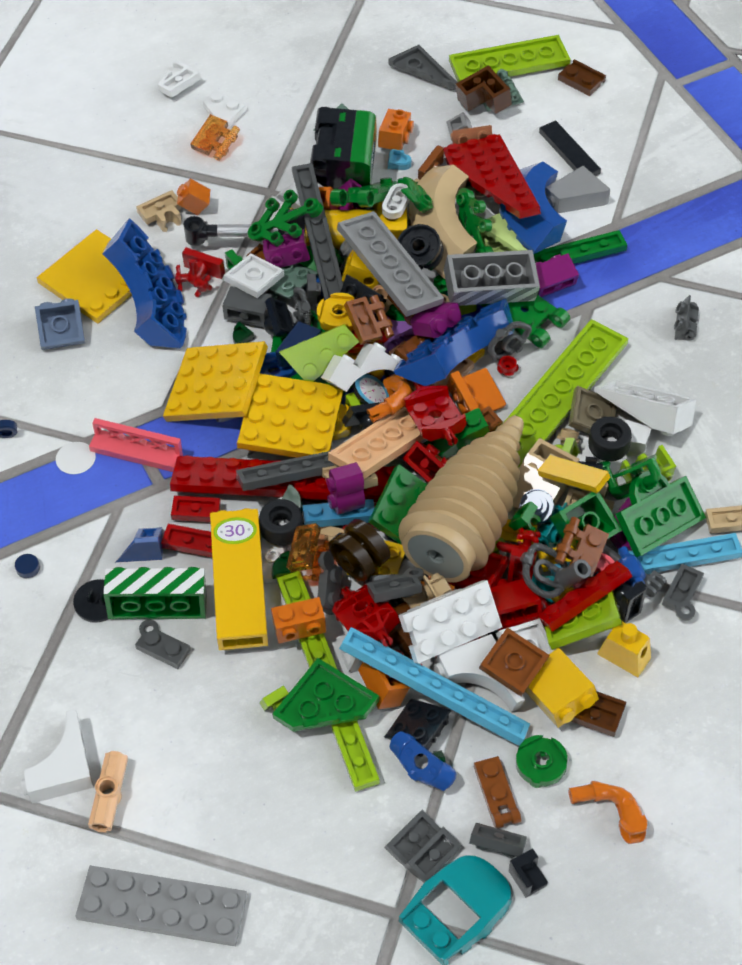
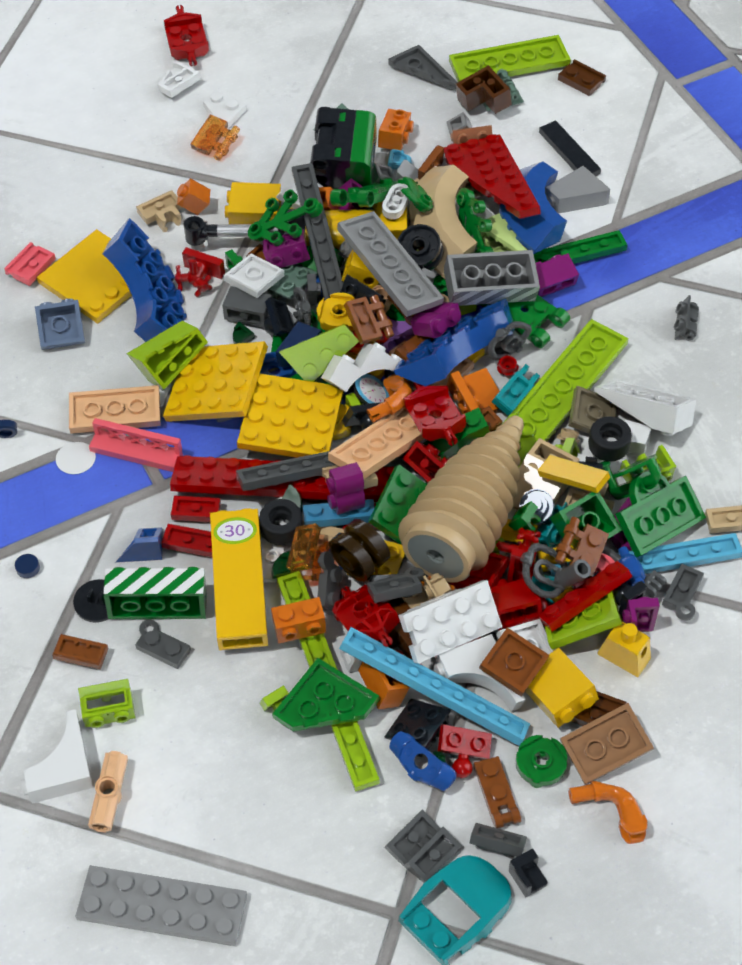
none -> coral plate [4,242,56,286]
none -> dark orange plate [52,634,109,670]
none -> light nougat plate [69,385,161,434]
none -> lime window [78,678,135,728]
none -> lime wedge [126,321,208,390]
none -> red plate [164,5,209,66]
none -> yellow brick [225,182,282,224]
none -> light grey slope [371,163,396,184]
none -> light grey slope [396,159,418,181]
none -> red plate [438,725,492,778]
none -> teal hinge [491,364,540,416]
none -> medium nougat plate [560,703,654,785]
none -> magenta bracket [622,597,660,632]

